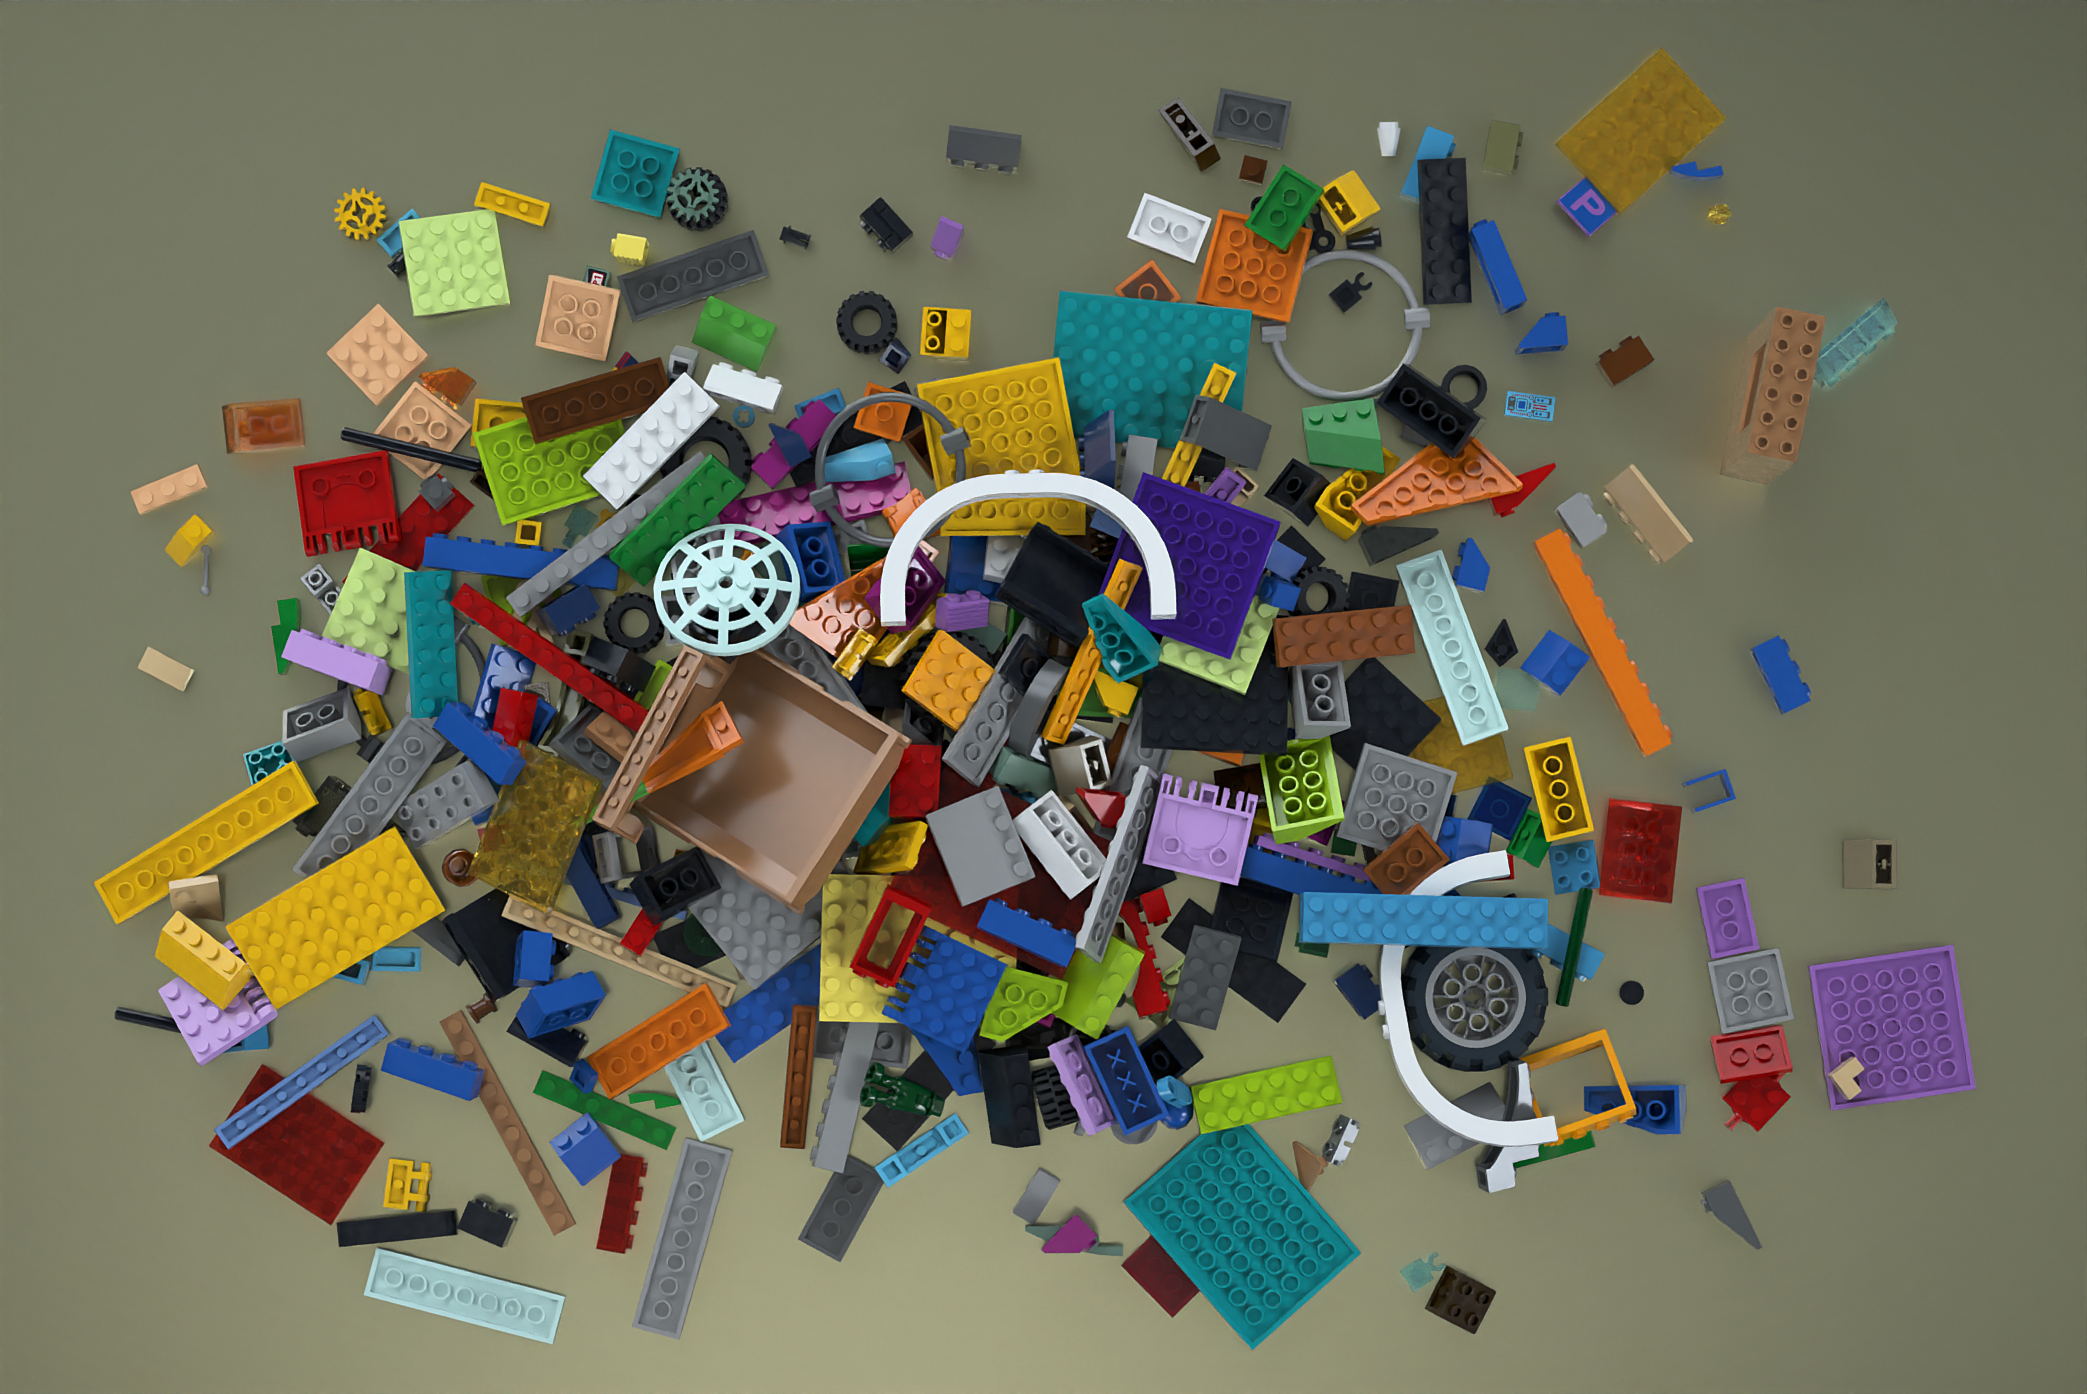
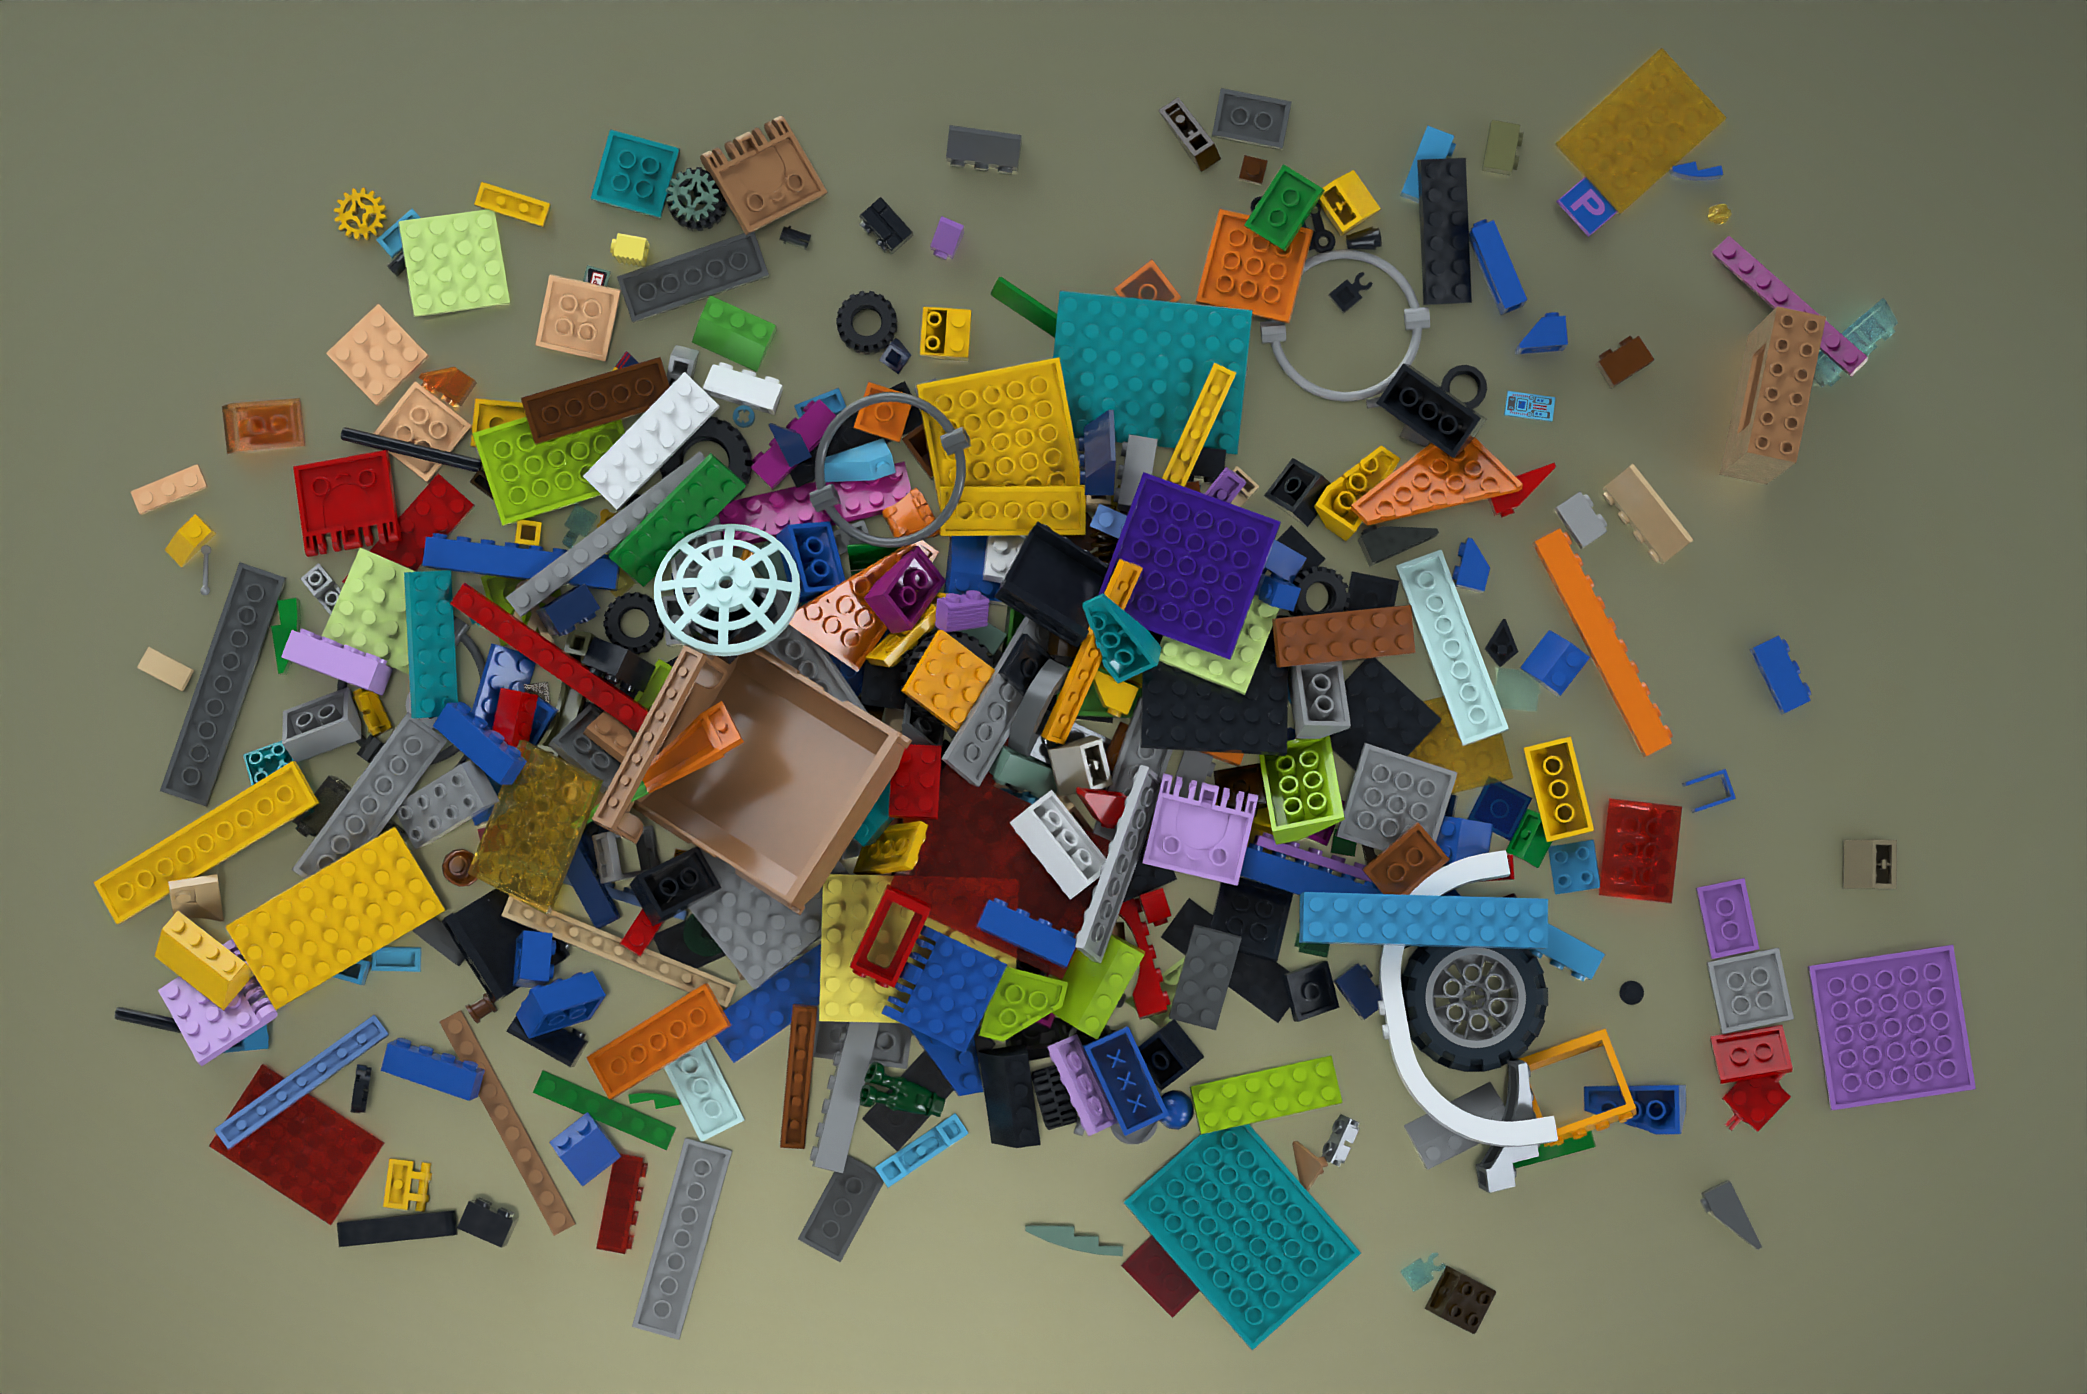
light aqua plate [364,1247,566,1344] -> none
dark grey brick [418,475,456,512] -> none
blue plate [569,1059,598,1094] -> none
yellow hinge [832,628,878,681] -> none
white arch [880,470,1176,626] -> none
light grey slope [925,786,1035,907] -> none
light grey slope [1013,1168,1060,1225] -> none
magenta slope [1041,1213,1097,1253] -> none
white plate [1127,193,1212,264] -> none
dark azure piece [1157,1075,1192,1108] -> none
dark grey panel [1180,395,1272,471] -> none
green wedge [1302,398,1385,475] -> none
white cone [1377,122,1401,156] -> none
dark green axle [1556,887,1593,1007] -> none
tan piece [1827,1057,1865,1100] -> none
none -> dark grey plate [160,562,286,807]
none -> medium nougat hinge [700,116,828,235]
none -> green slope [991,277,1057,338]
none -> light grey brick [1169,750,1216,801]
none -> black plate [1282,961,1340,1022]
none -> magenta plate [1712,236,1868,377]

